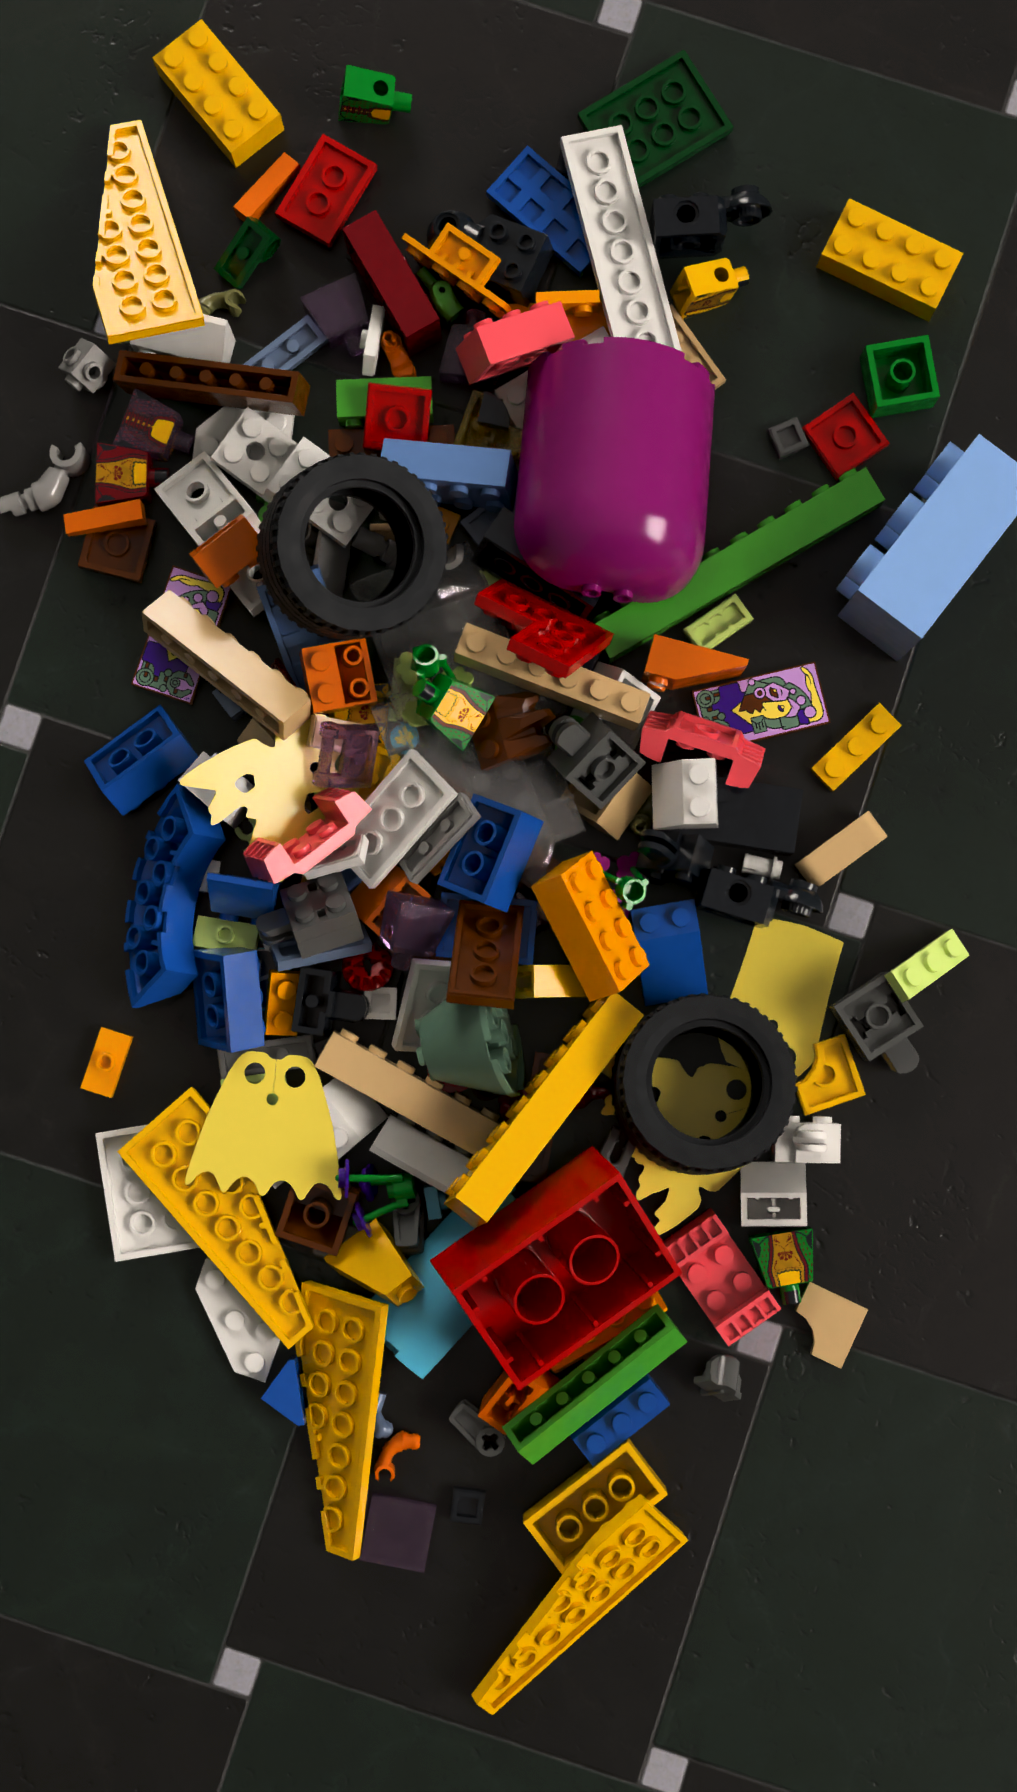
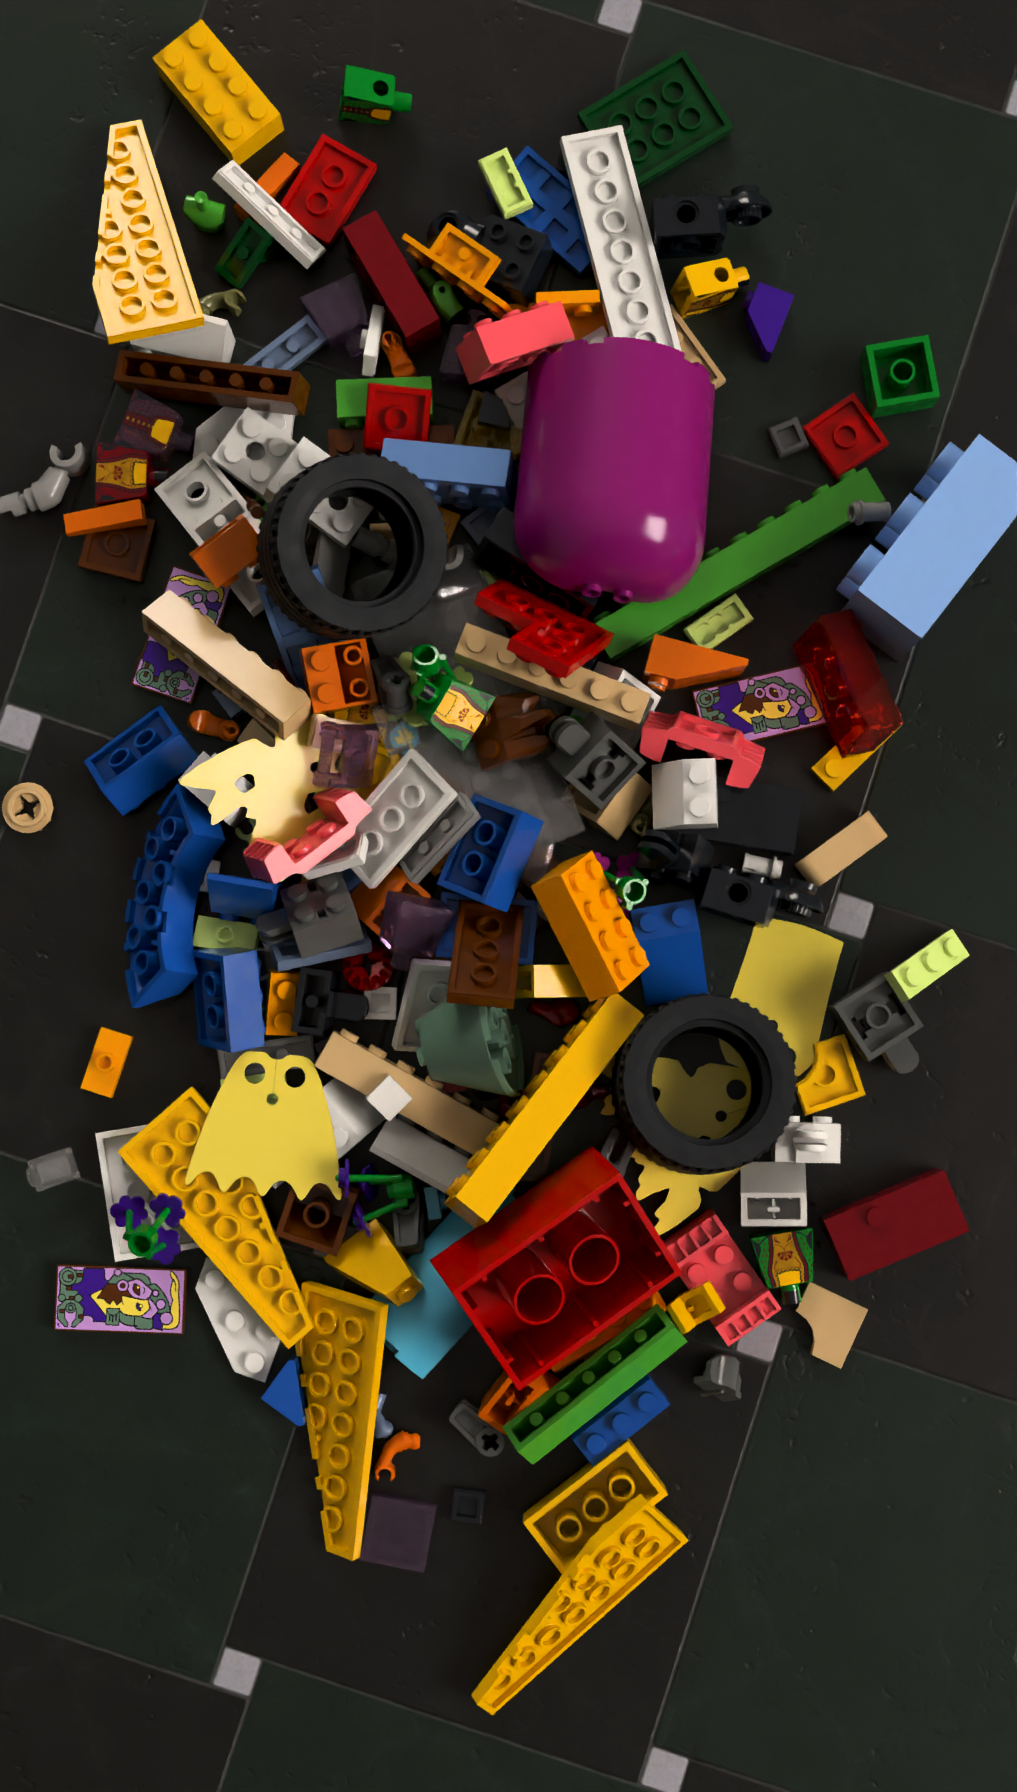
light grey brick [58,338,116,394] -> none
yellow brick [816,198,963,322] -> none
none -> tan gear [2,782,54,834]
none -> clear brick [26,1147,81,1192]
none -> tile [54,1264,188,1335]
none -> dark purple plant [110,1193,186,1265]
none -> bright green piece [183,191,227,233]
none -> orange piece [187,710,240,742]
none -> white tile [212,160,326,269]
none -> reddish brown piece [242,492,264,519]
none -> white tile [366,1075,413,1122]
none -> dark grey piece [370,655,413,715]
none -> yellowish green plate [478,147,533,220]
none -> dark red animal [527,999,581,1028]
none -> yellow bracket [666,1280,726,1334]
none -> dark purple slope [742,282,794,363]
none -> clear red brick [792,609,904,759]
none -> dark red brick [819,1168,970,1281]
none -> light grey pin [847,499,891,525]

